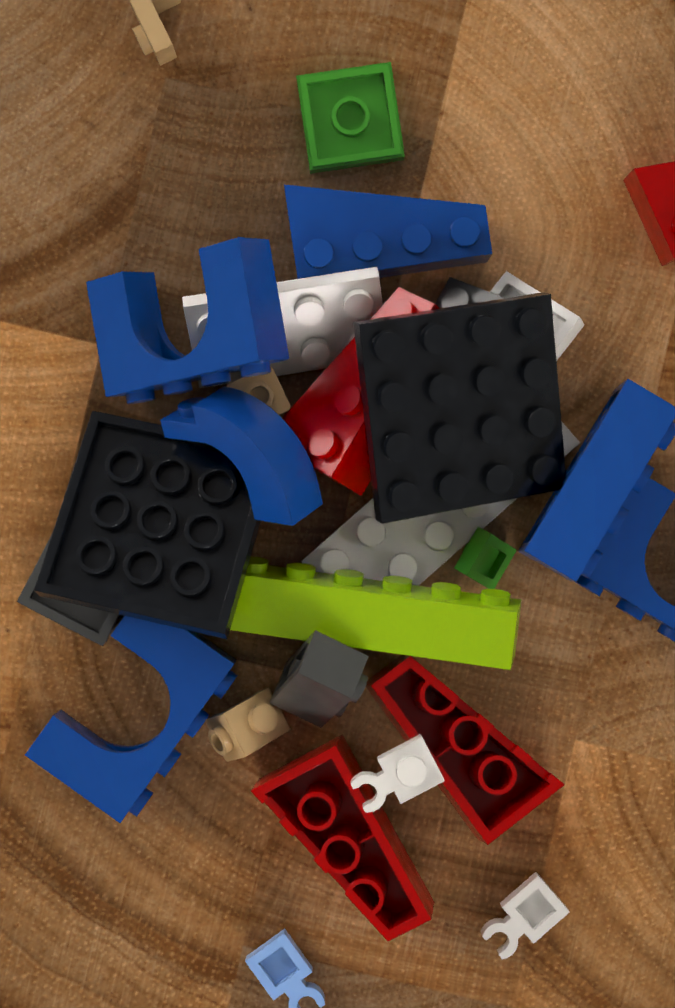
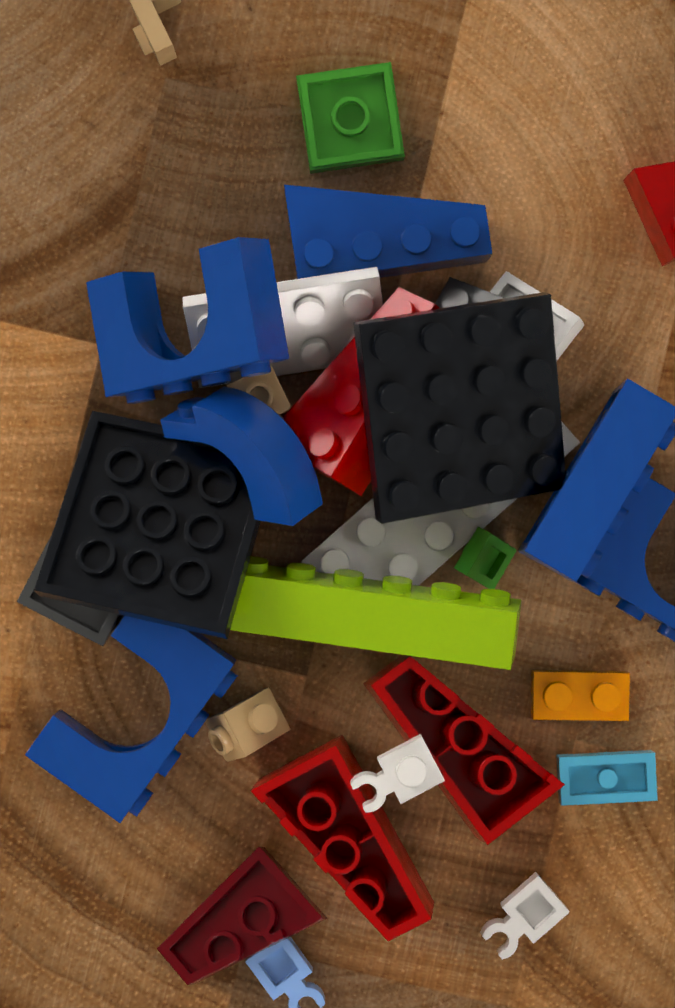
dark grey brick [270,630,369,728] -> none
none -> dark red wing [157,846,328,985]
none -> light orange plate [531,670,630,721]
none -> medium azure plate [556,750,658,806]

